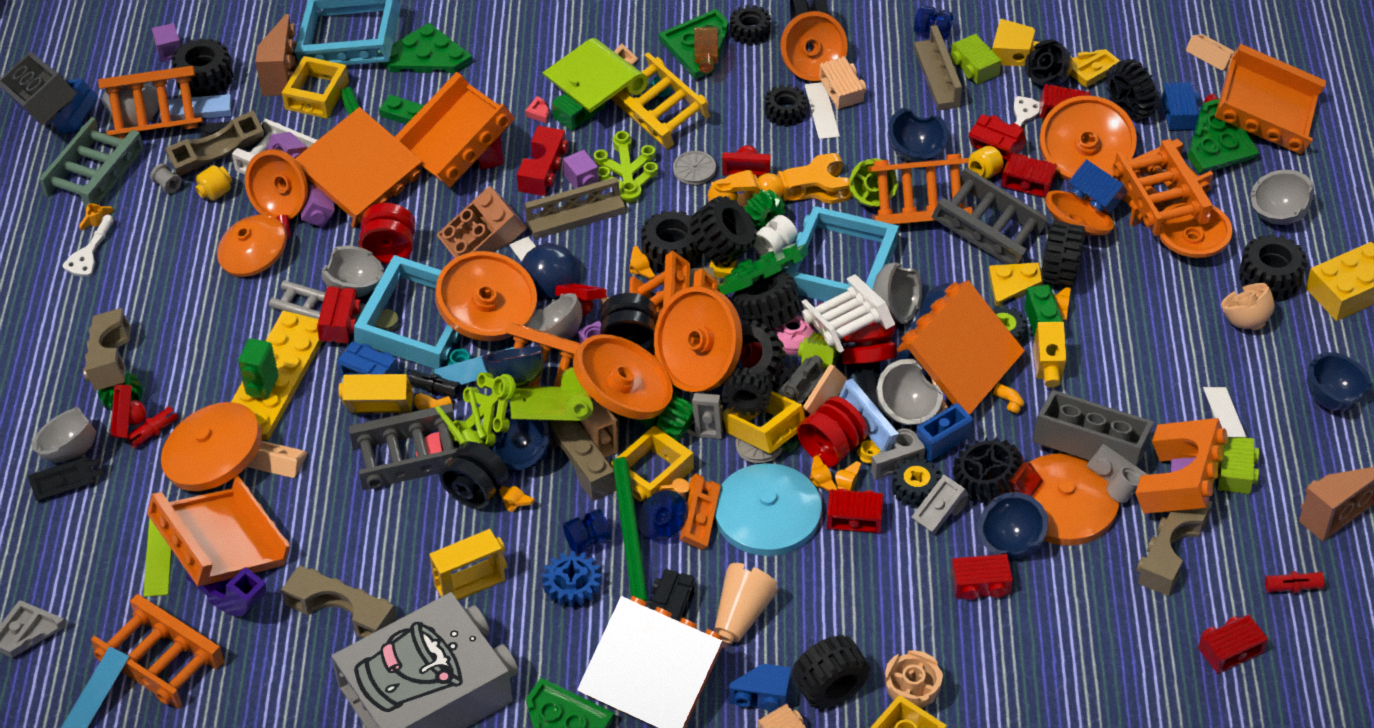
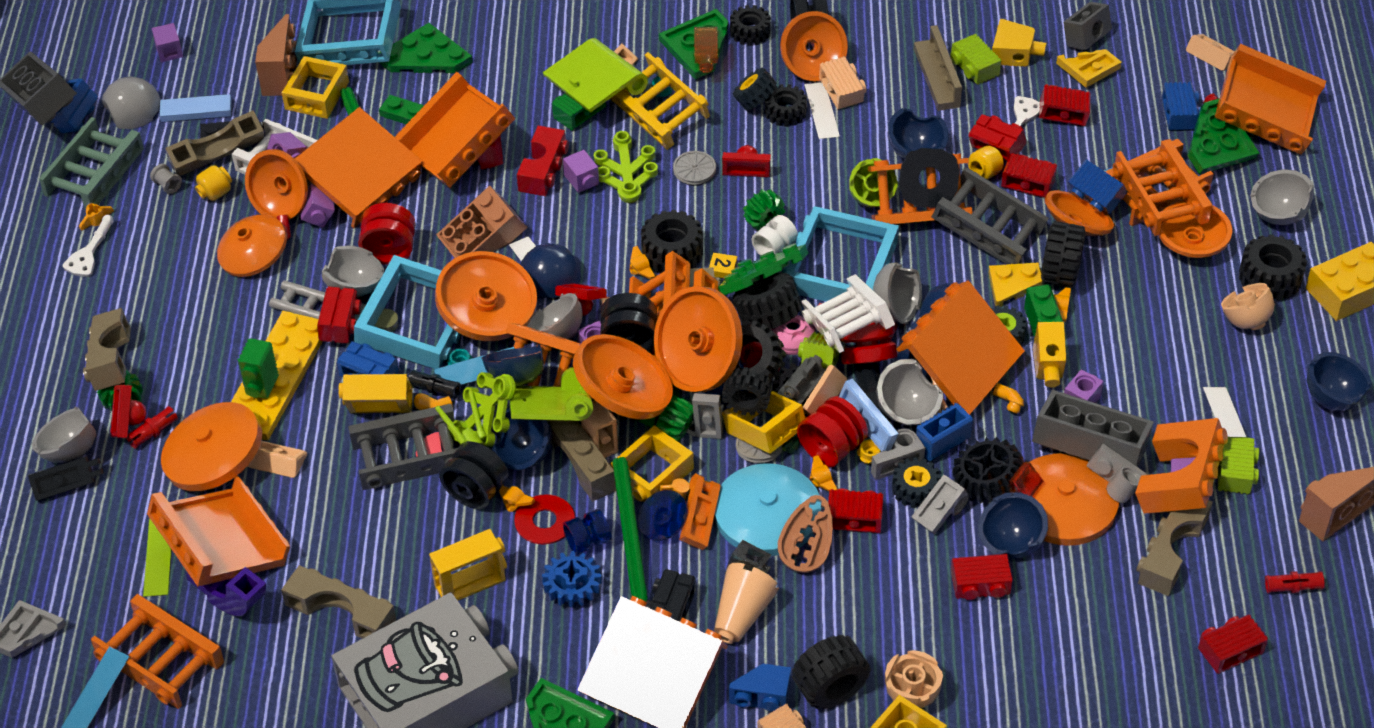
orange fence [98,66,204,139] -> none
black tyre [171,38,233,97] -> none
dark tan fence [524,177,626,240] -> none
coral tile [525,96,549,123] -> none
black tyre [690,196,757,265] -> none
light orange piece [707,153,852,207] -> none
light orange piece [835,461,862,491] -> none
clear blue wheel [913,4,954,41] -> none
black cylinder [1025,39,1073,87] -> none
orange dish [1039,96,1137,181] -> none
black gear [1105,59,1159,122] -> none
none -> red gear [514,494,575,545]
none -> clear smoke brick [724,540,771,574]
none -> black wheel [733,68,777,110]
none -> nougat piece [778,495,833,573]
none -> black piece [899,148,960,208]
none -> dark grey brick [1063,2,1112,50]
none -> medium lavender brick [1064,369,1104,403]

